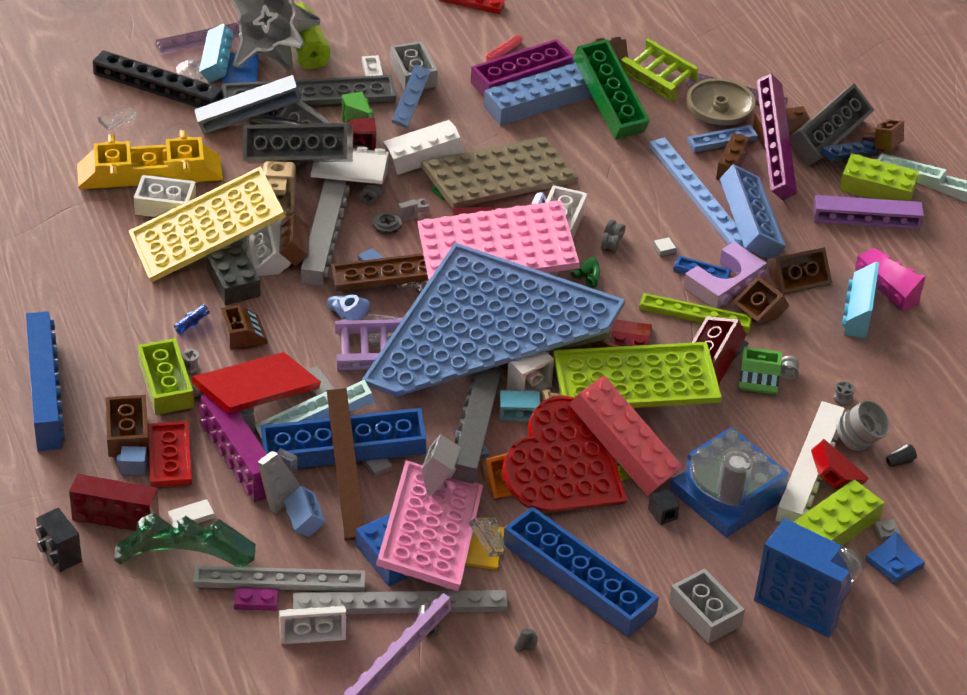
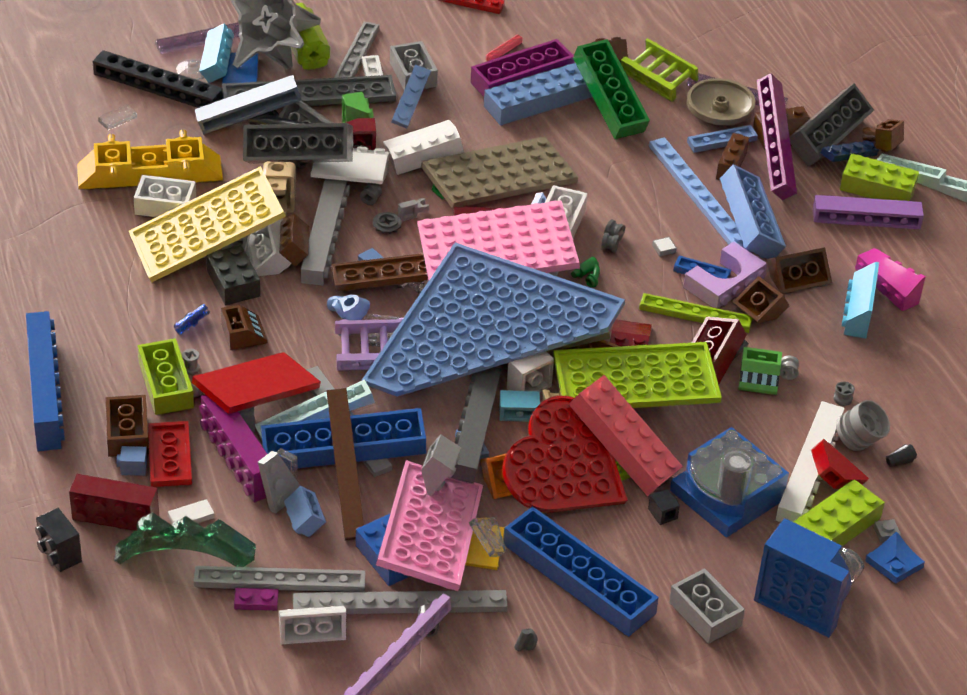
none -> light grey tile [334,21,380,78]

